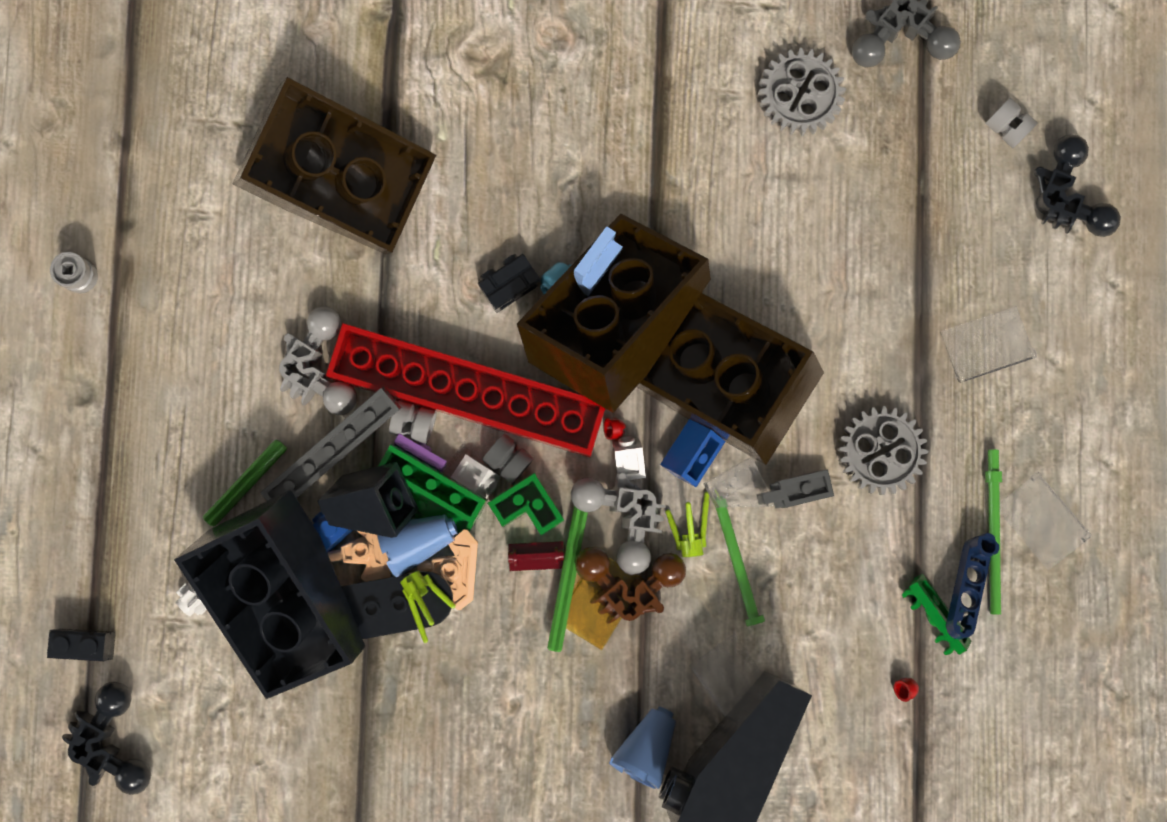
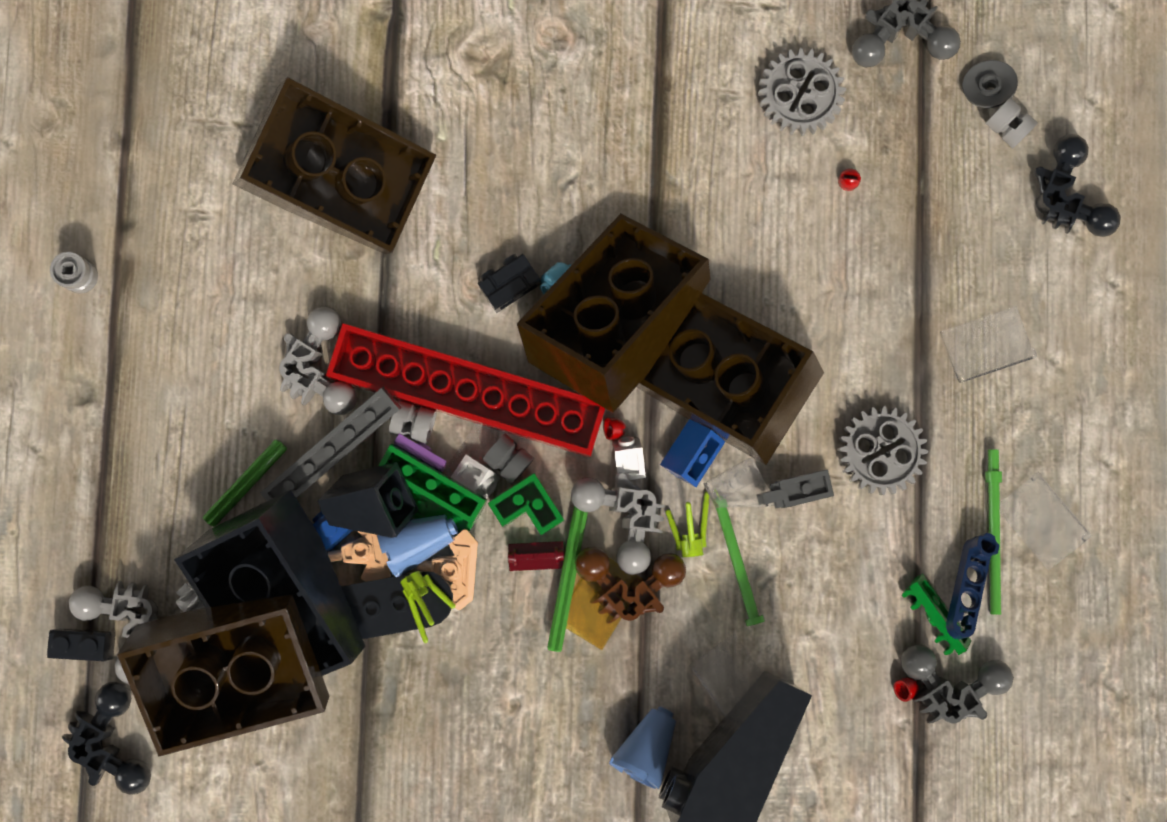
light blue slope [574,226,622,297] -> none
none -> light grey piece [69,581,158,684]
none -> dark brown slope [117,594,330,757]
none -> red hinge [838,168,861,191]
none -> dark grey piece [901,644,1014,724]
none -> dark grey dish [962,60,1018,108]

